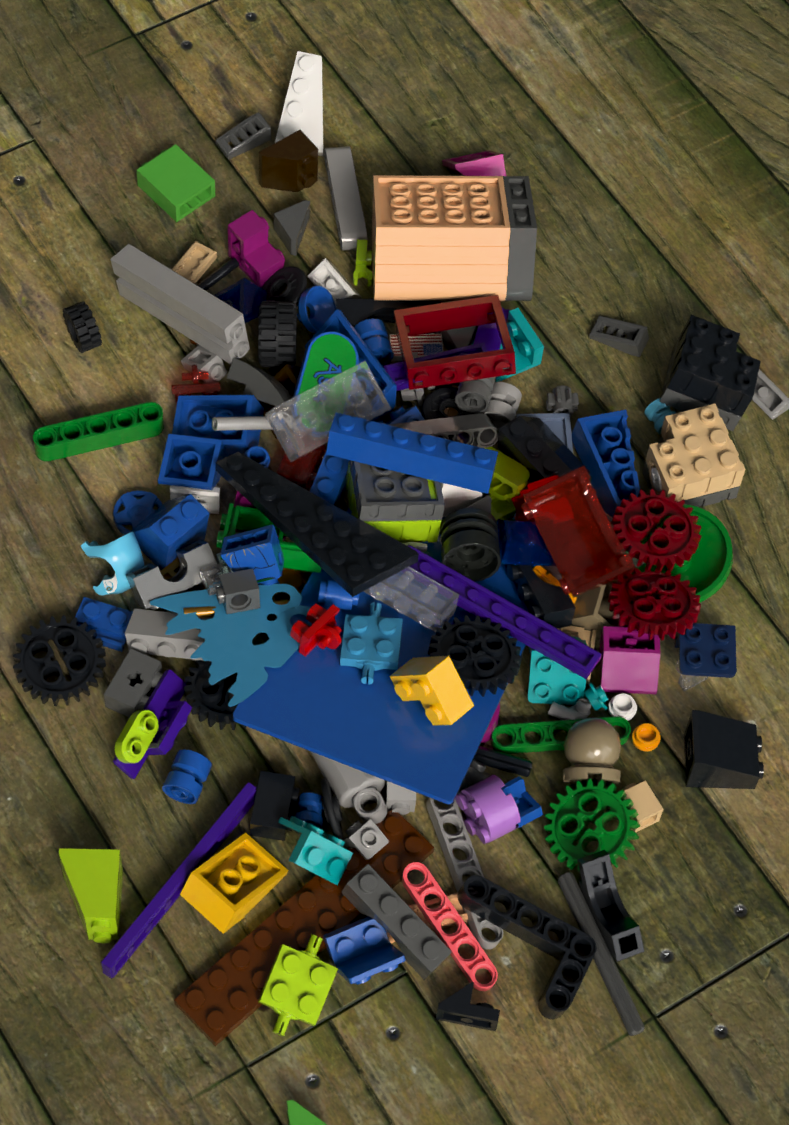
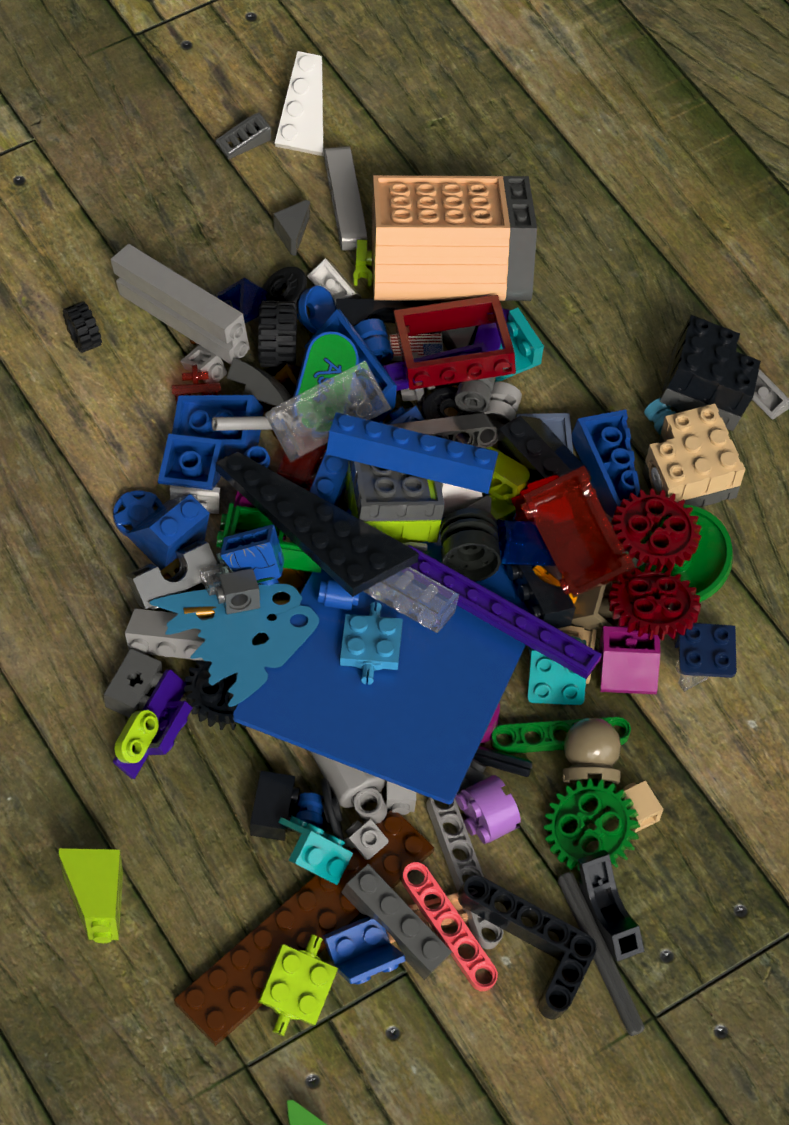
black gear [13,615,107,706] -> none
green beam [33,402,164,461] -> none
blue plate [75,597,133,652] -> none
medium azure piece [81,531,144,596] -> none
dark purple tile [101,782,257,979] -> none
bright green brick [137,144,215,222] -> none
blue wheel [162,749,212,804] -> none
tan plate [171,241,217,284] -> none
yellow slope [180,832,289,934] -> none
black bar [197,258,239,291] -> none
magenta brick [228,210,285,289] -> none
dark brown slope [259,129,318,192] -> none
red hips [290,603,341,657] -> none
yellow brick [390,656,474,725] -> none
black gear [428,615,522,697] -> none
black slope [436,982,500,1032] -> none
dark pink slope [442,150,506,176] -> none
blue bracket [501,776,543,828] -> none
dark grey gear [546,386,579,417] -> none
light grey arm [548,698,591,720] -> none
teal plate [584,682,609,711] -> none
dark grey slope [589,315,649,357] -> none
white plate [608,693,637,721] -> none
light orange plate [632,723,661,751] -> none
black slope [684,710,764,789] -> none

